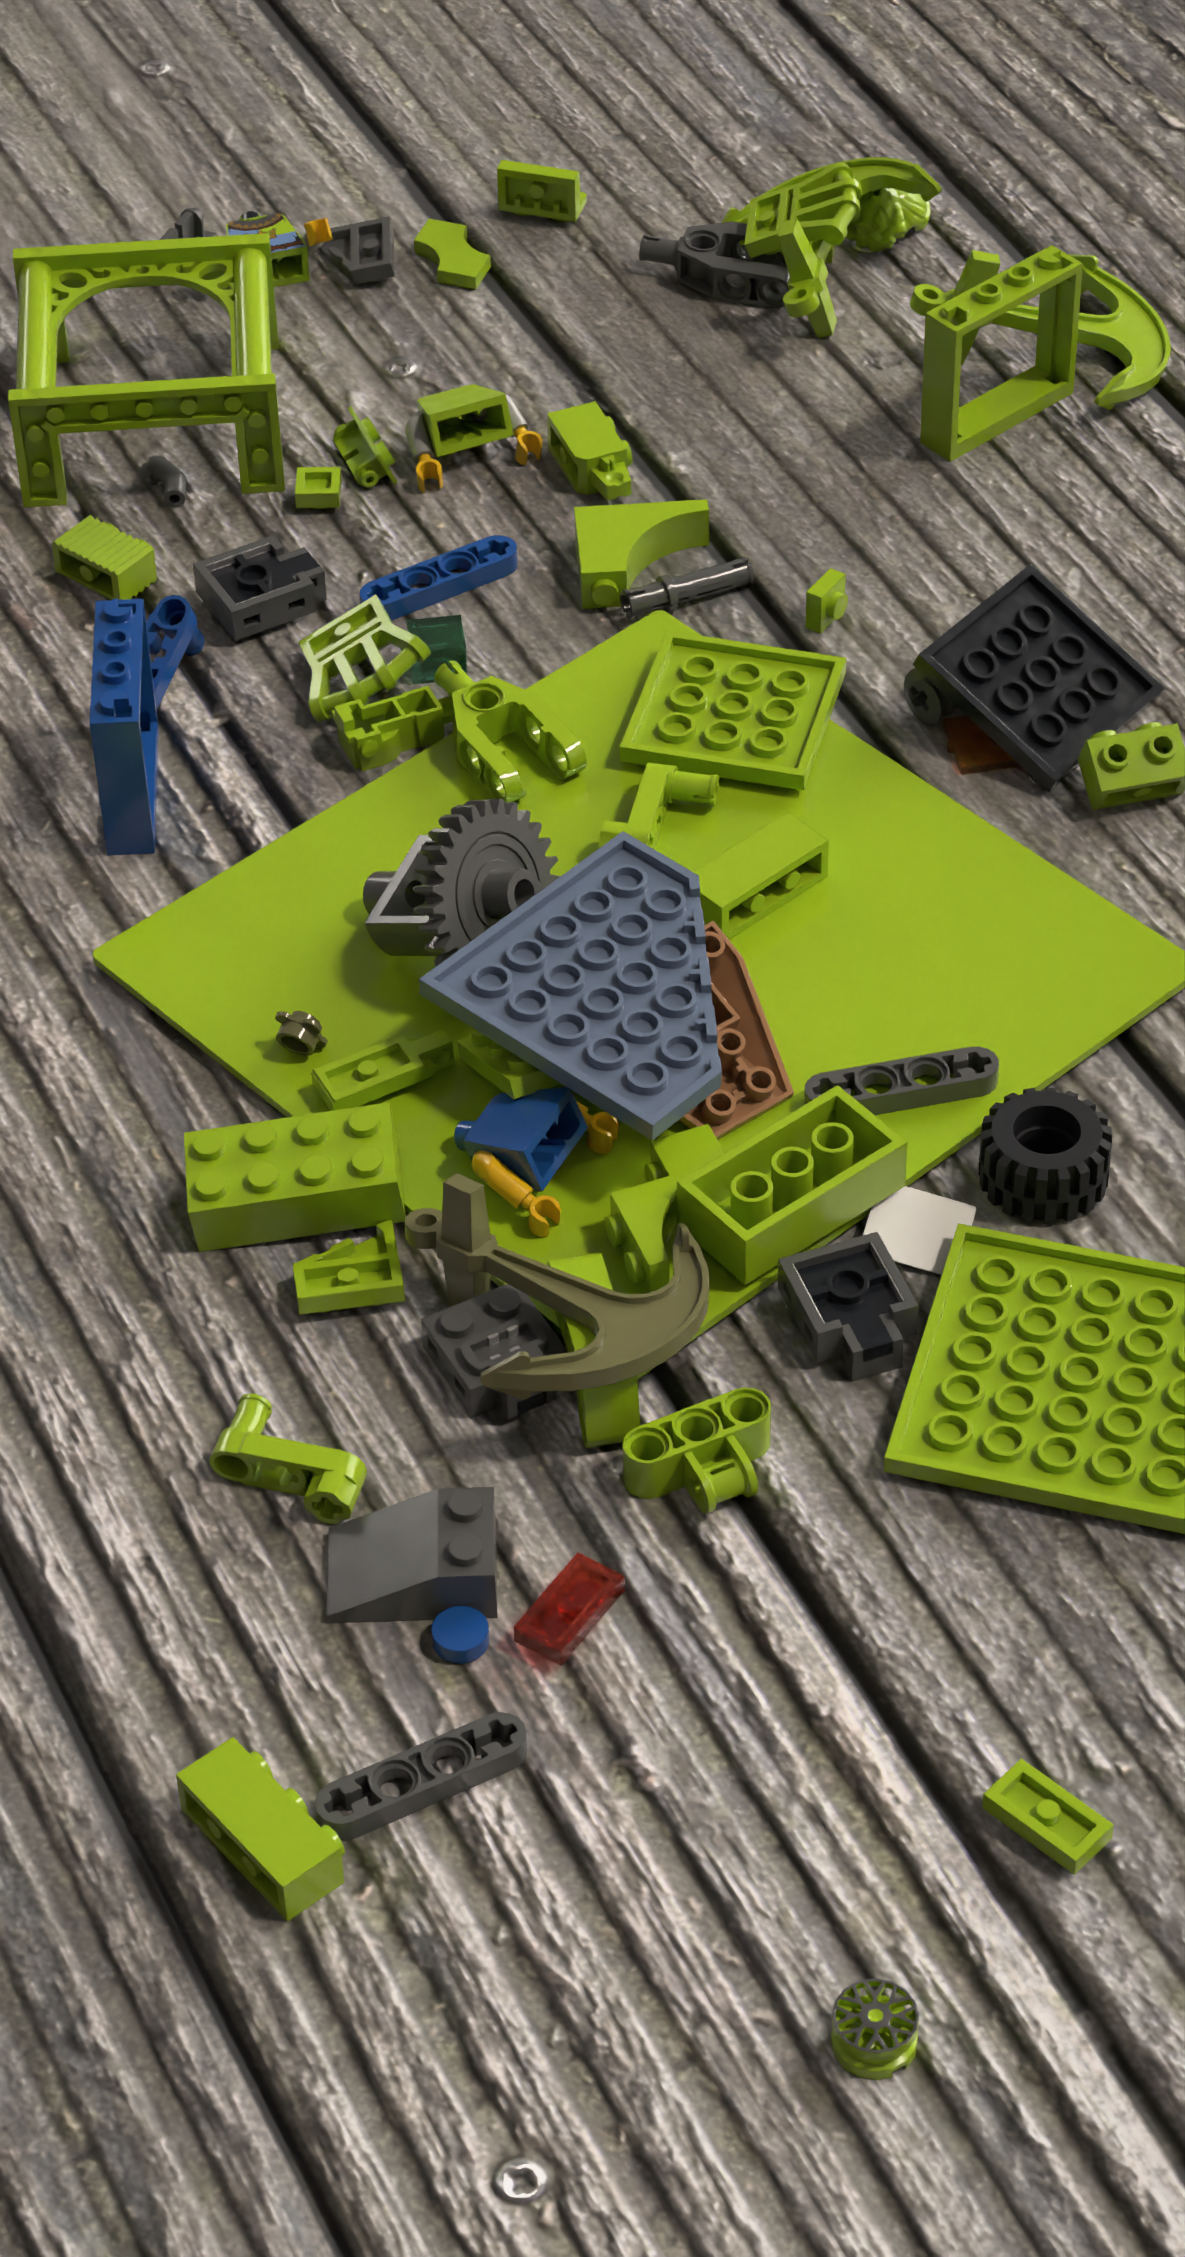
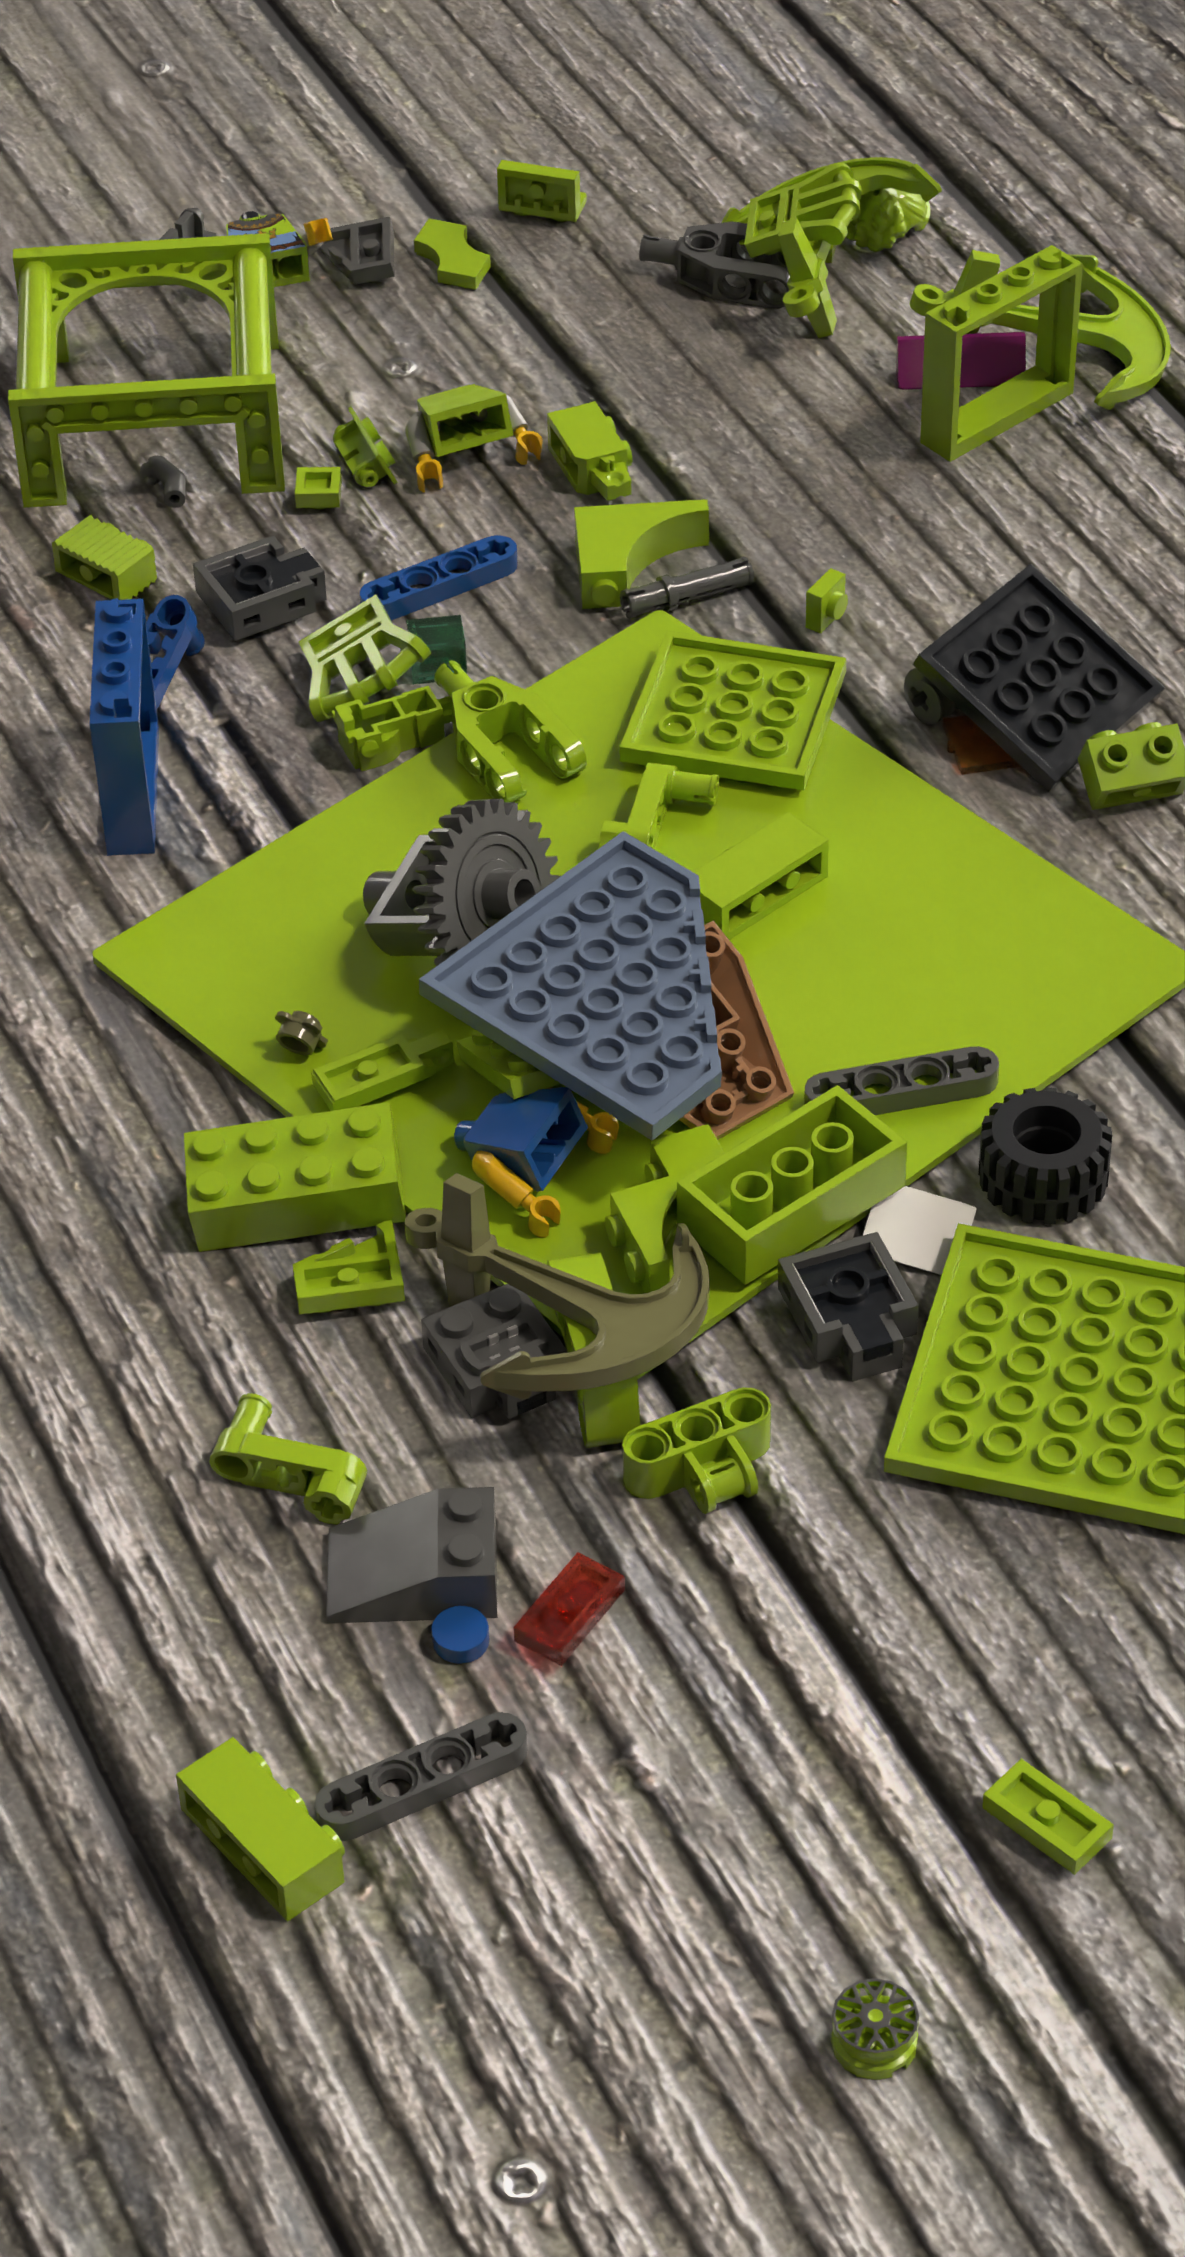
none -> magenta slope [896,332,1026,390]

